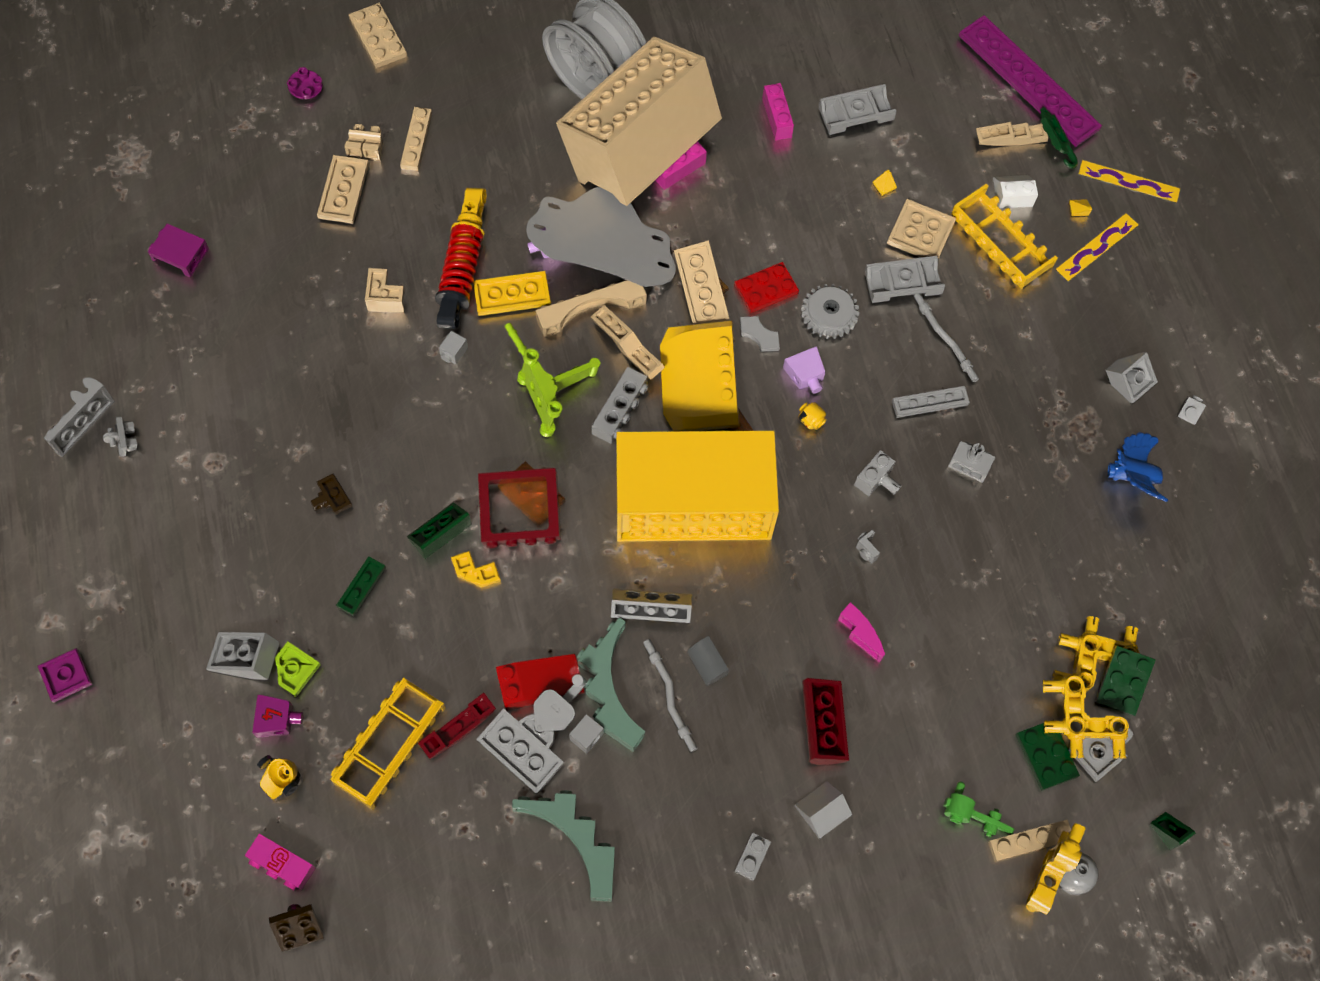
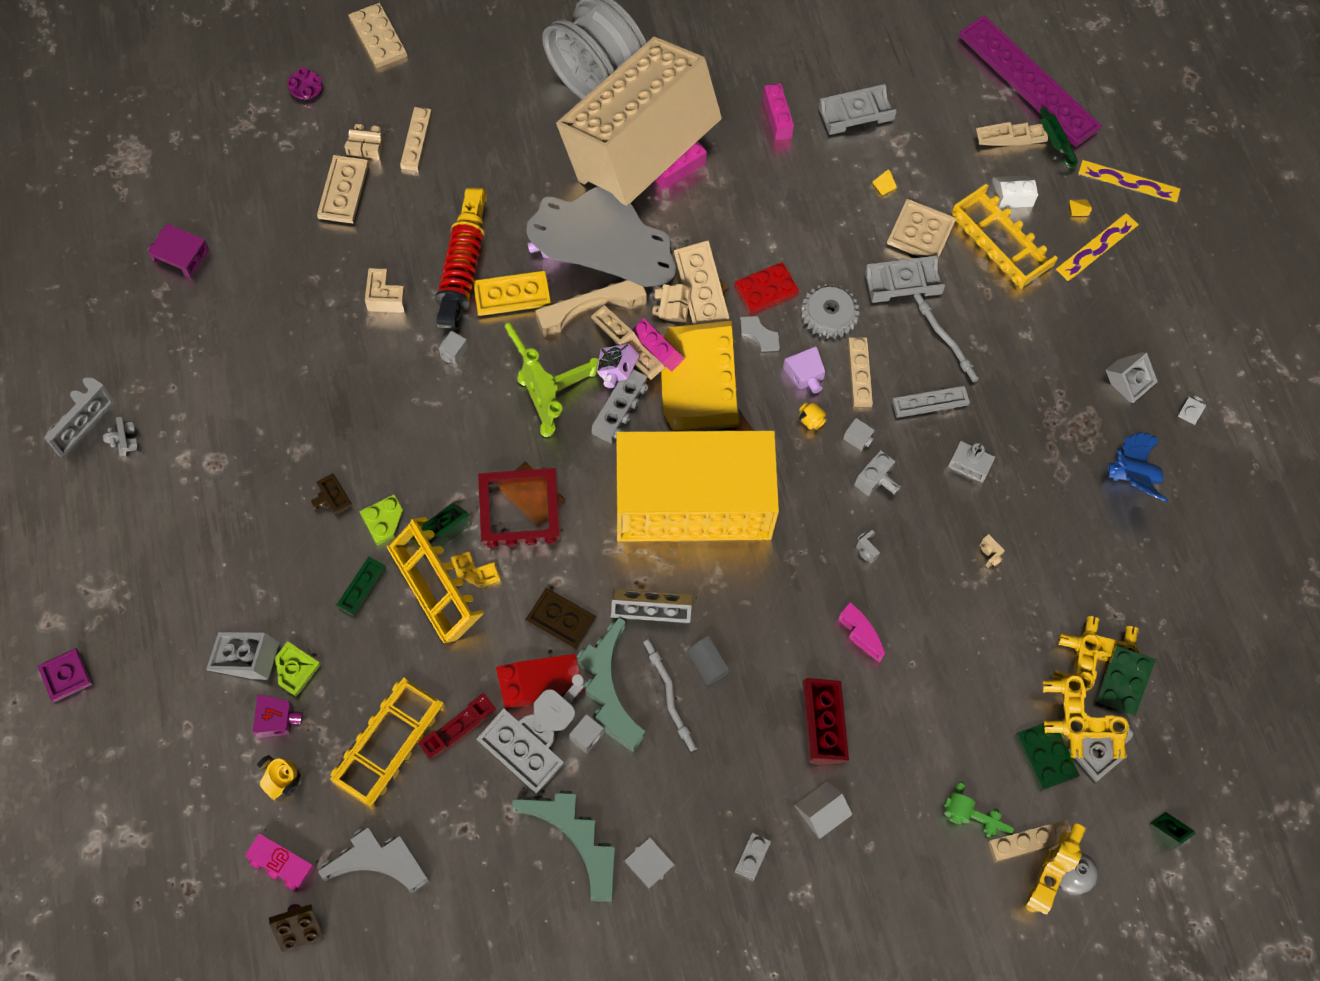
none -> light grey arch [318,828,429,893]
none -> lime plate [359,494,404,546]
none -> yellow window [387,517,484,643]
none -> dark brown tile [525,588,597,651]
none -> lavender torso [597,344,639,388]
none -> light grey piece [625,838,674,889]
none -> dark pink brick [632,318,685,372]
none -> tan hips [652,284,691,323]
none -> light grey brick [843,418,875,451]
none -> tan plate [848,338,873,407]
none -> tan bracket [980,534,1005,568]

